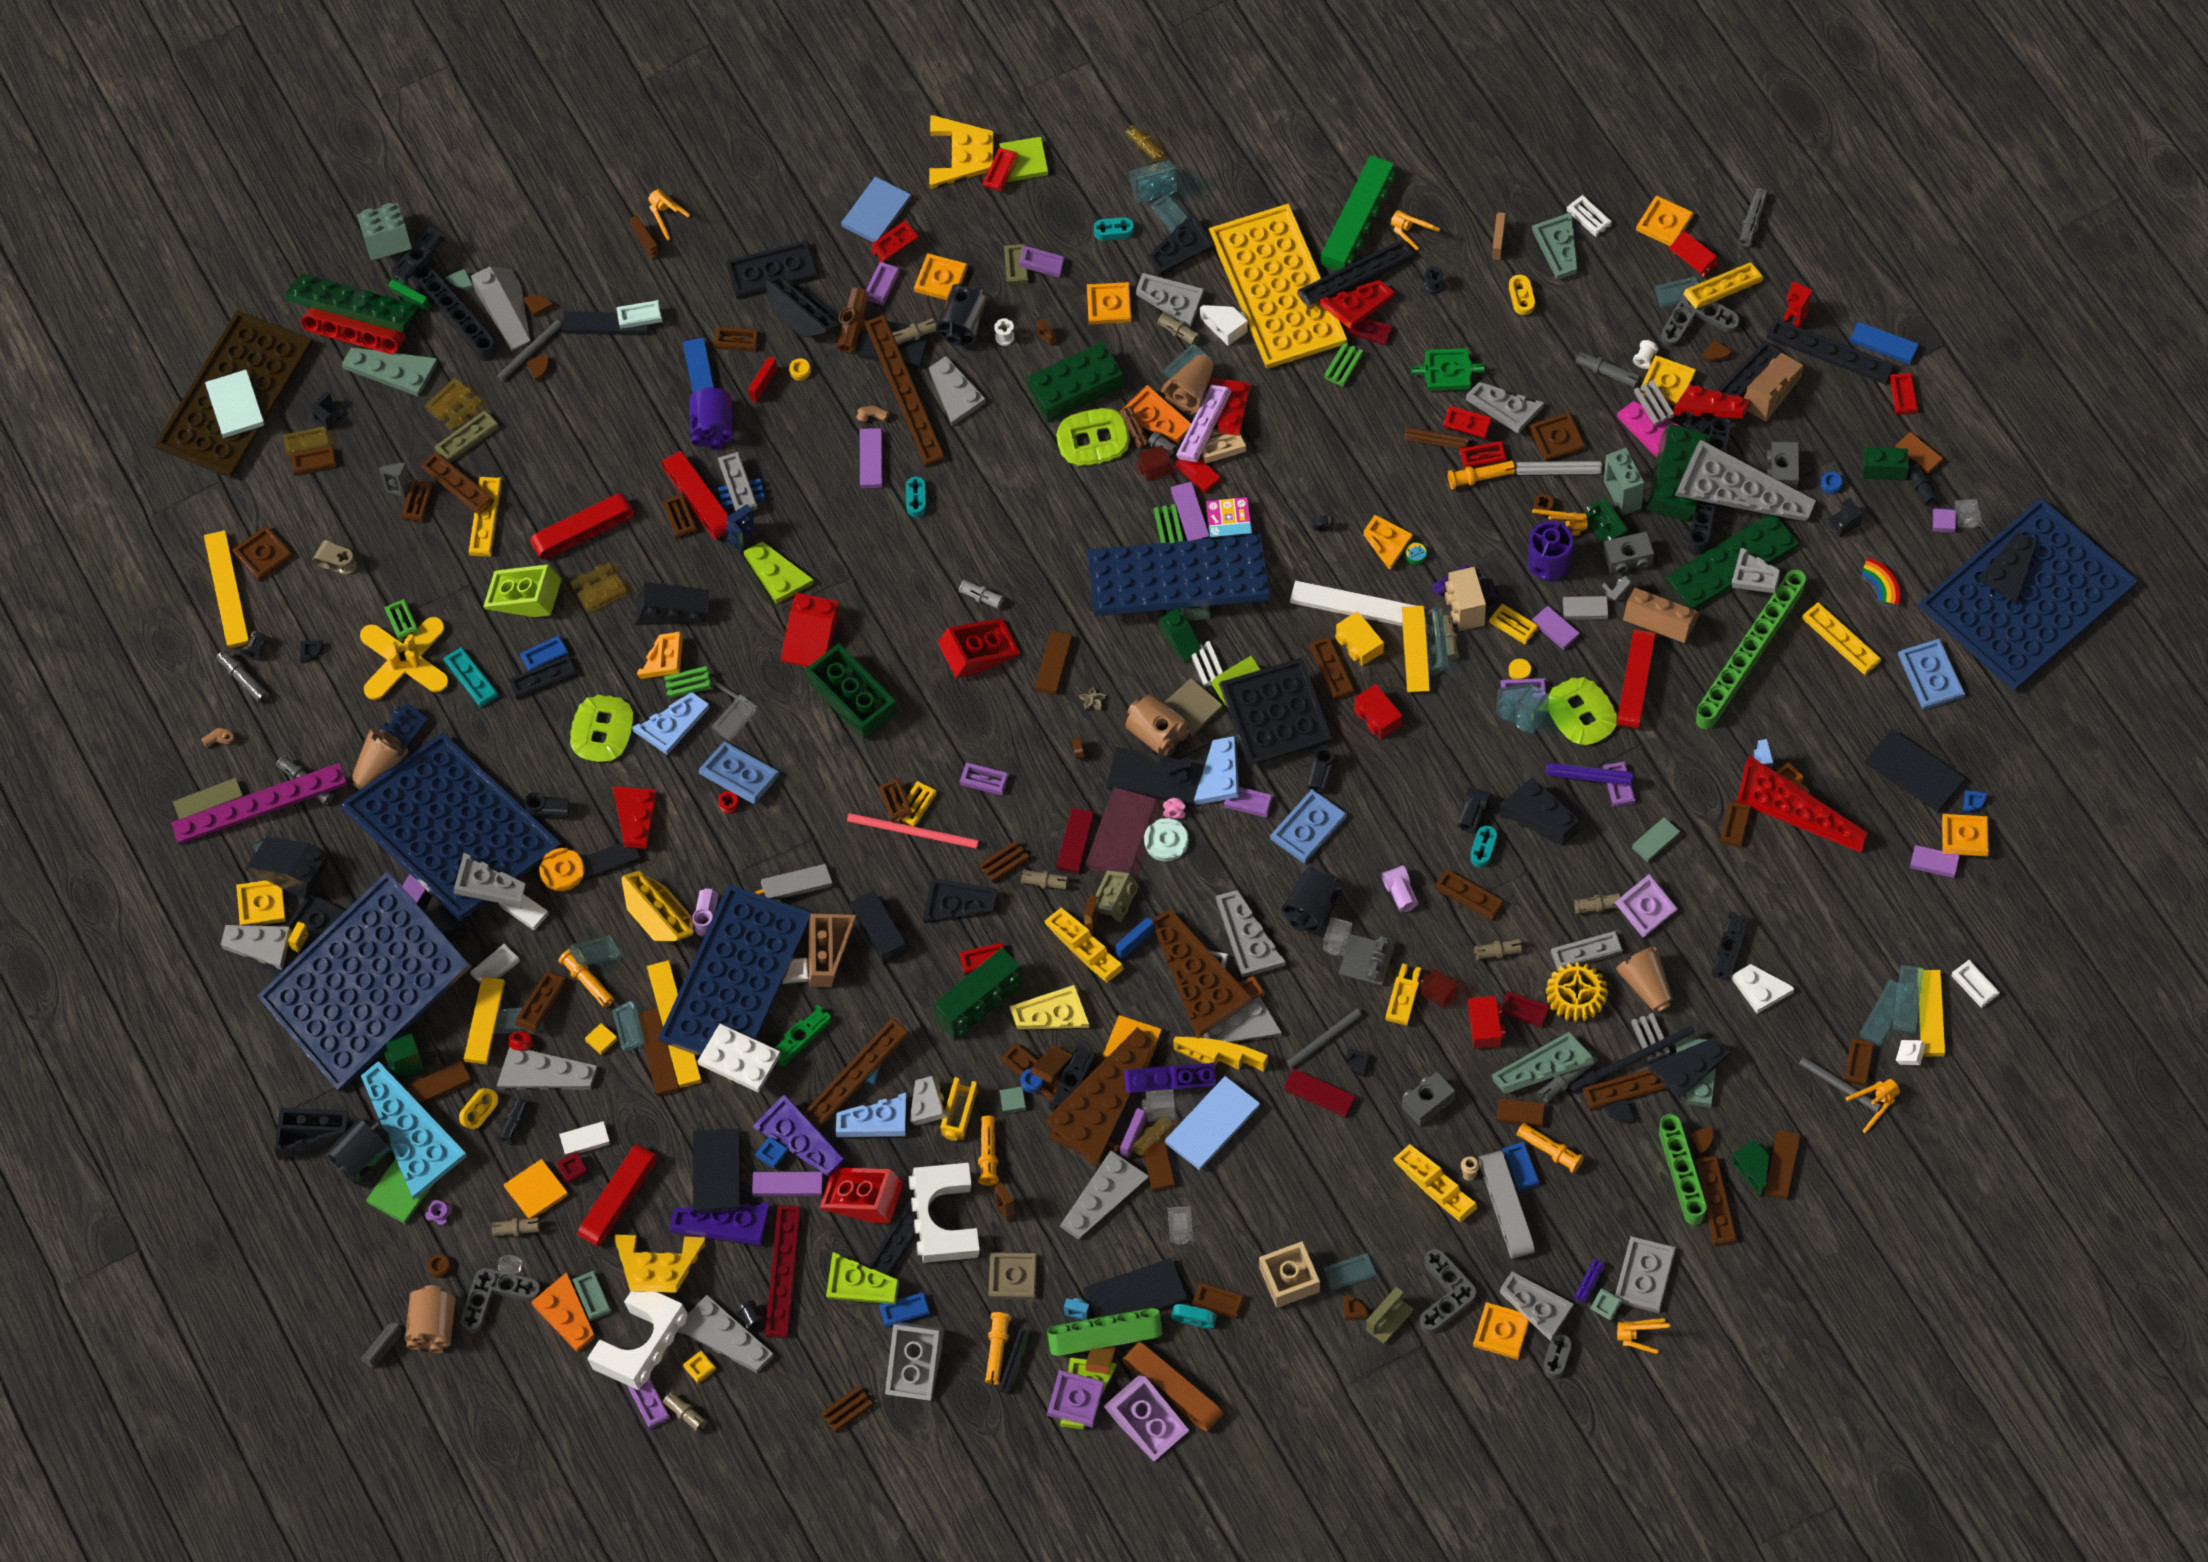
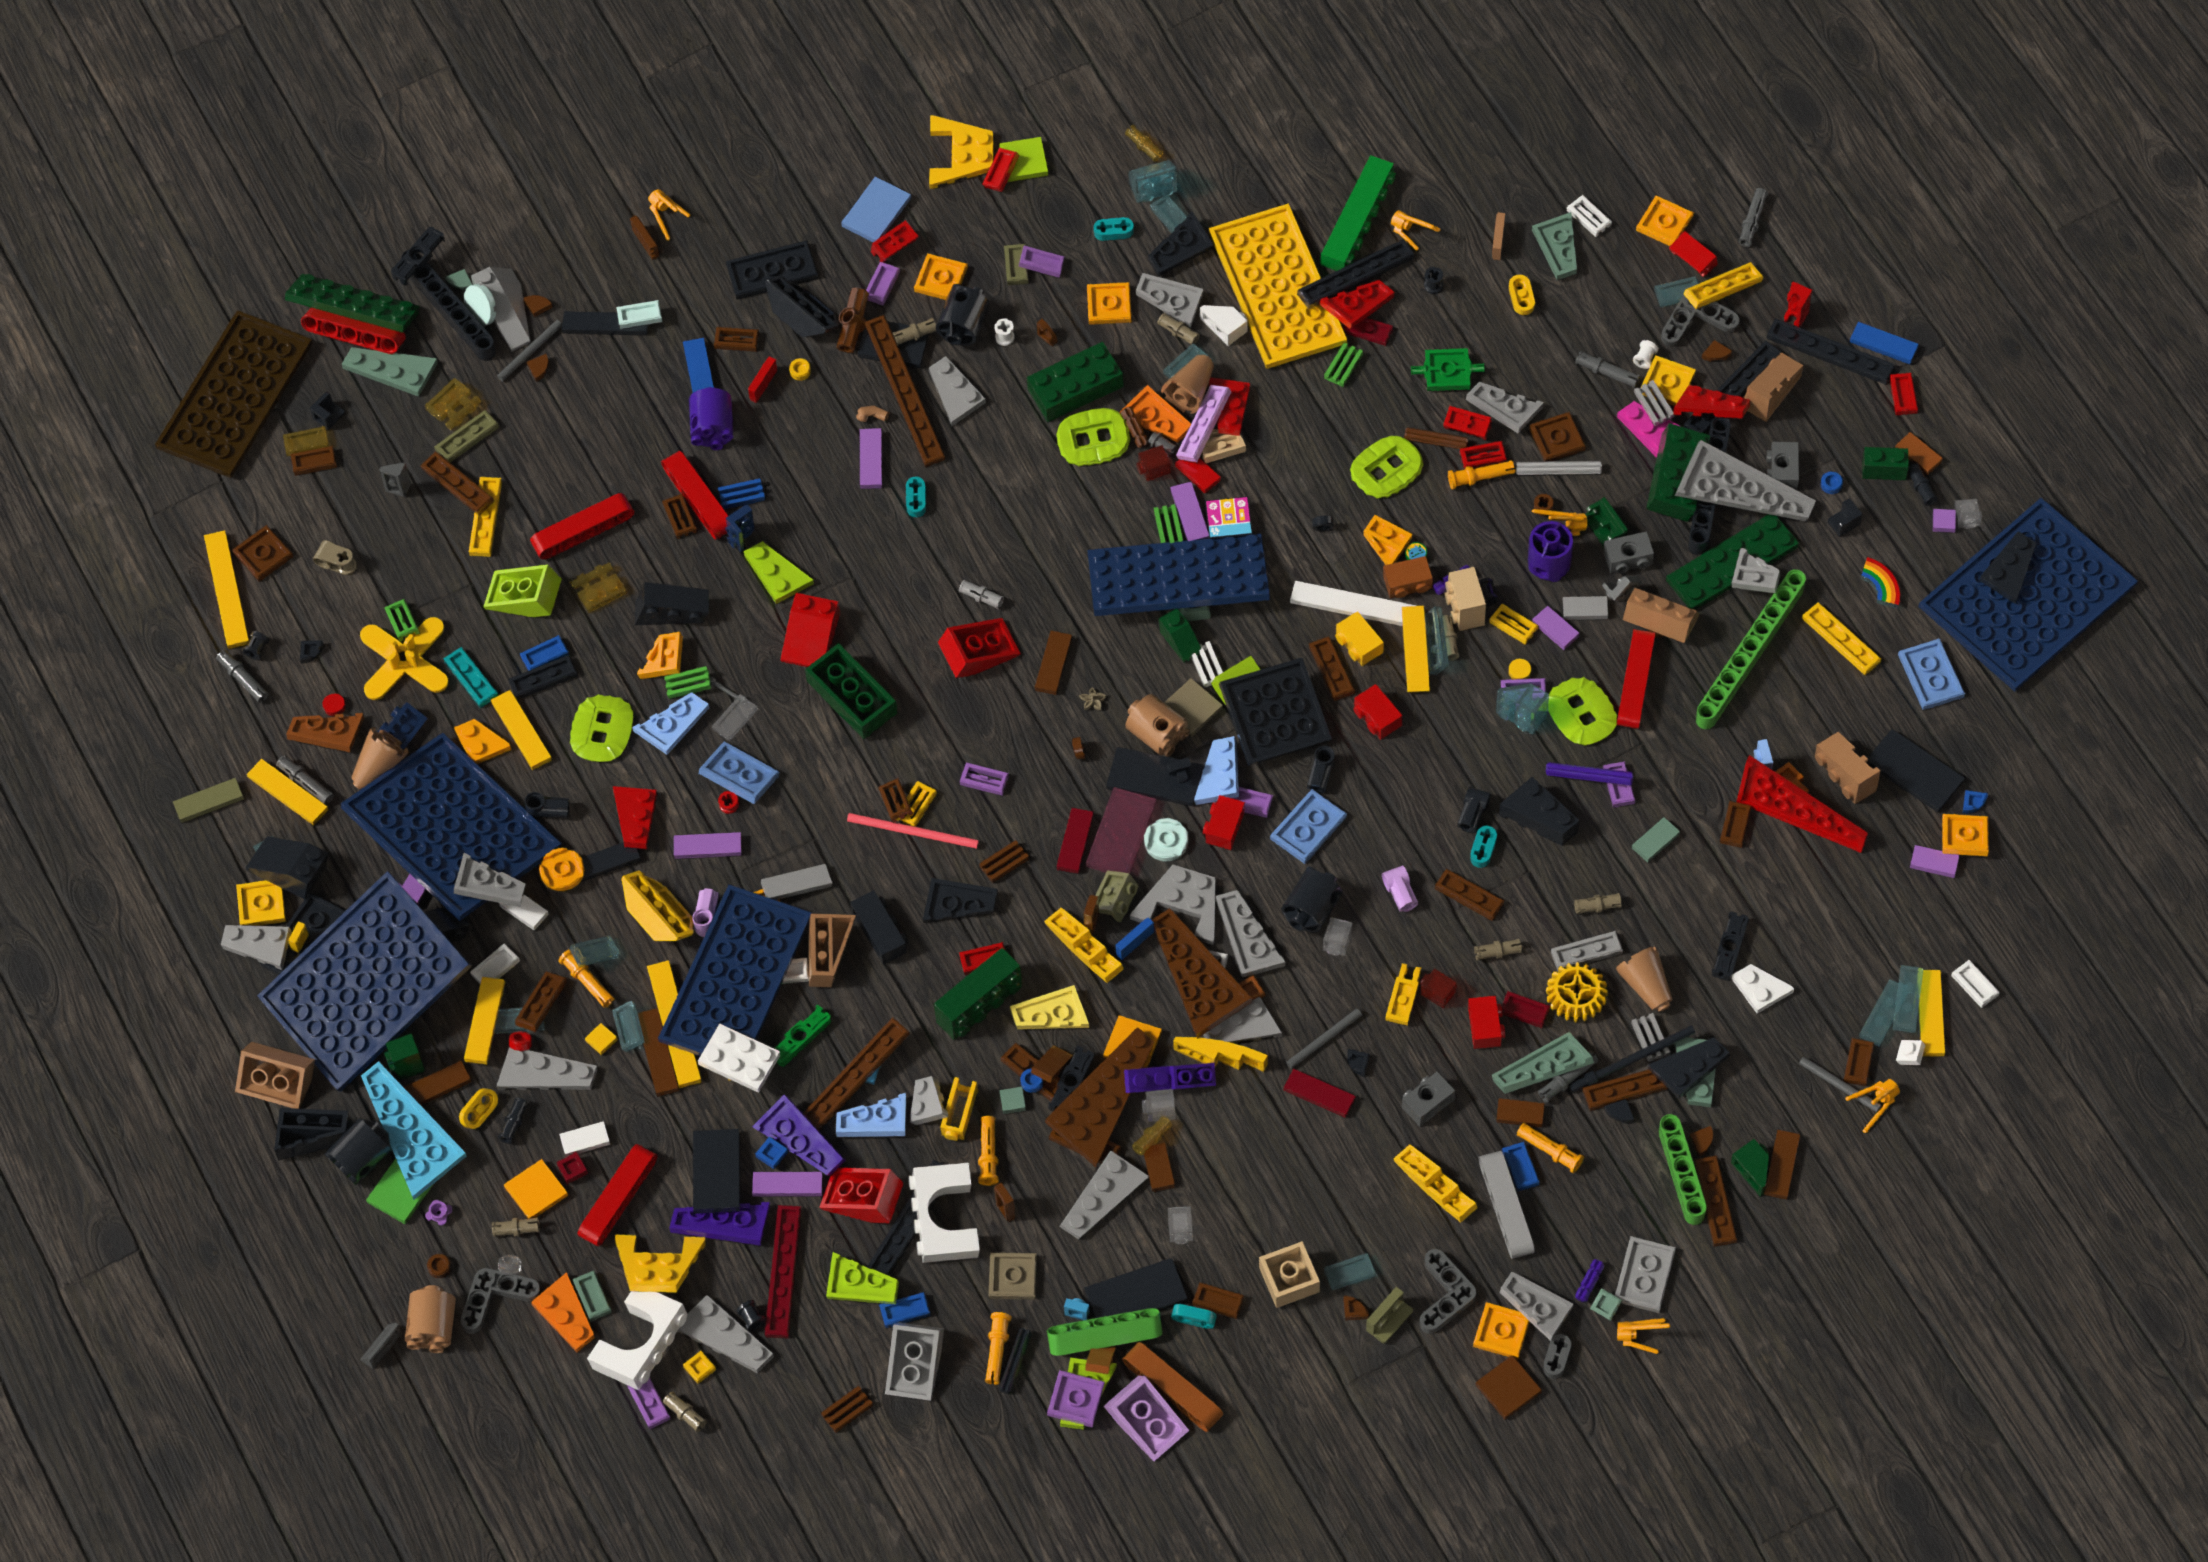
magenta plate [171,763,347,845] -> none
medium nougat arm [201,728,234,748] -> none
light aqua tile [205,370,264,438] -> none
sand green brick [357,203,412,260] -> none
green tile [388,279,432,311] -> none
reddish brown tile [401,479,434,523] -> none
light grey tile [718,452,758,511] -> none
dark tan pin [1021,869,1068,890] -> none
medium lavender tile [1120,1108,1146,1159] -> none
bright pink plate [1163,798,1186,819] -> none
light blue tile [1165,1076,1260,1170] -> none
dark grey hinge [1339,934,1395,986] -> none
tan pin [1461,1157,1479,1181] -> none
sand green window [1604,448,1644,516] -> none
lavender tile [1614,874,1678,937] -> none
none -> medium nougat slope [235,1042,315,1109]
none -> yellow tile [247,759,328,826]
none -> dark orange wing [286,713,364,752]
none -> red tile [323,694,346,716]
none -> light orange wing [454,719,511,764]
none -> light aqua tile [464,284,496,326]
none -> yellow tile [491,690,552,770]
none -> medium lavender tile [674,832,742,859]
none -> light grey wing [1130,865,1215,945]
none -> red brick [1203,795,1245,850]
none -> lime piece [1350,436,1424,499]
none -> dark orange brick [1383,556,1433,598]
none -> reddish brown tile [1475,1355,1542,1420]
none -> medium nougat wedge [1815,732,1880,804]

